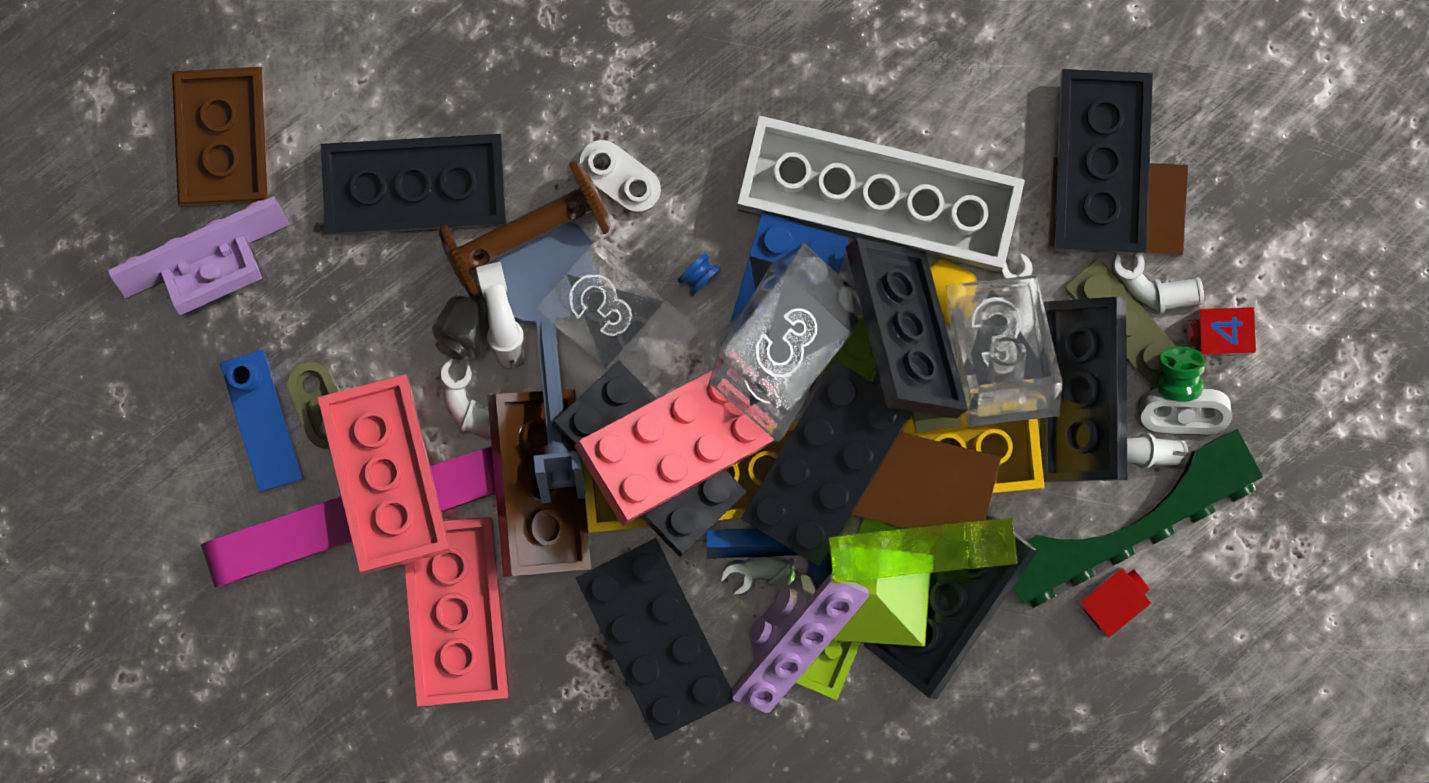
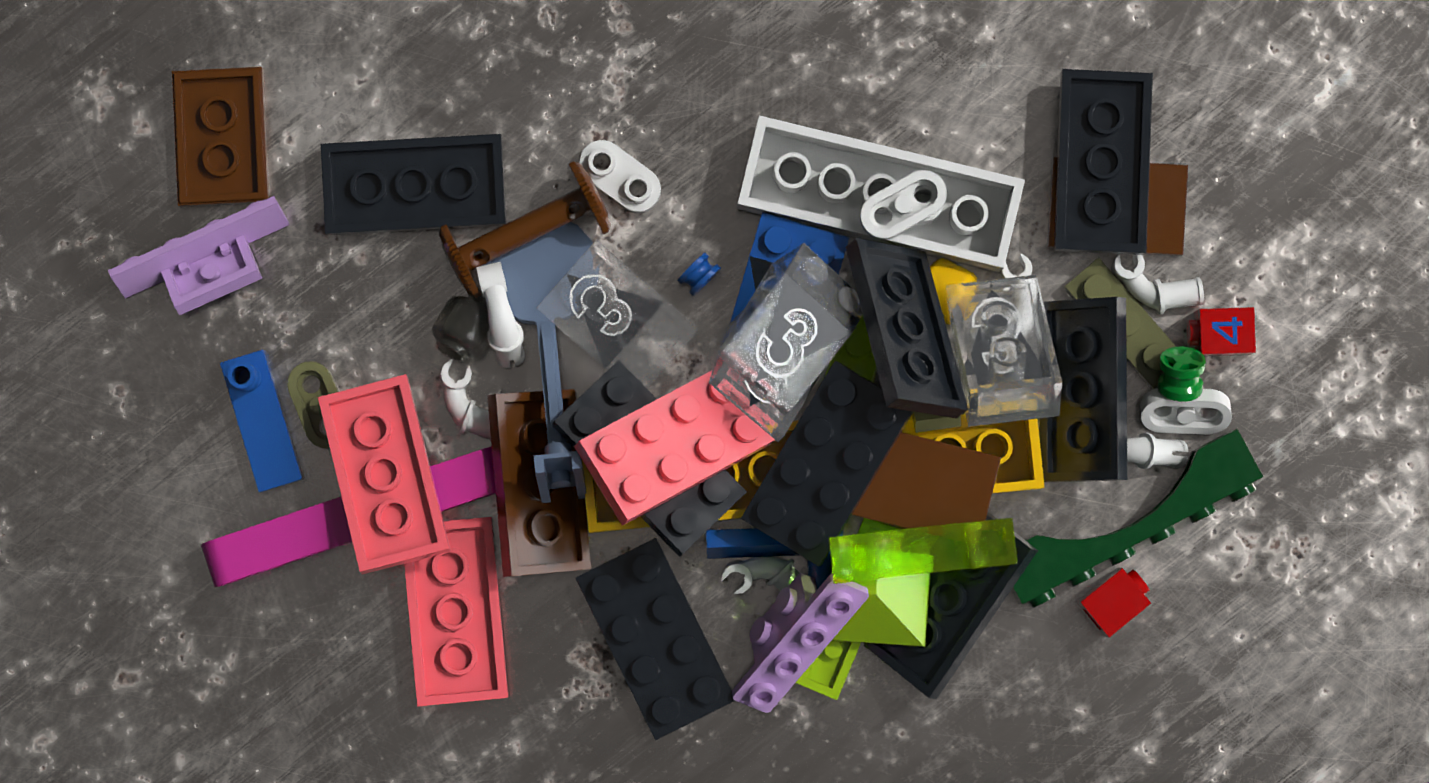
none -> white plate [860,170,947,240]

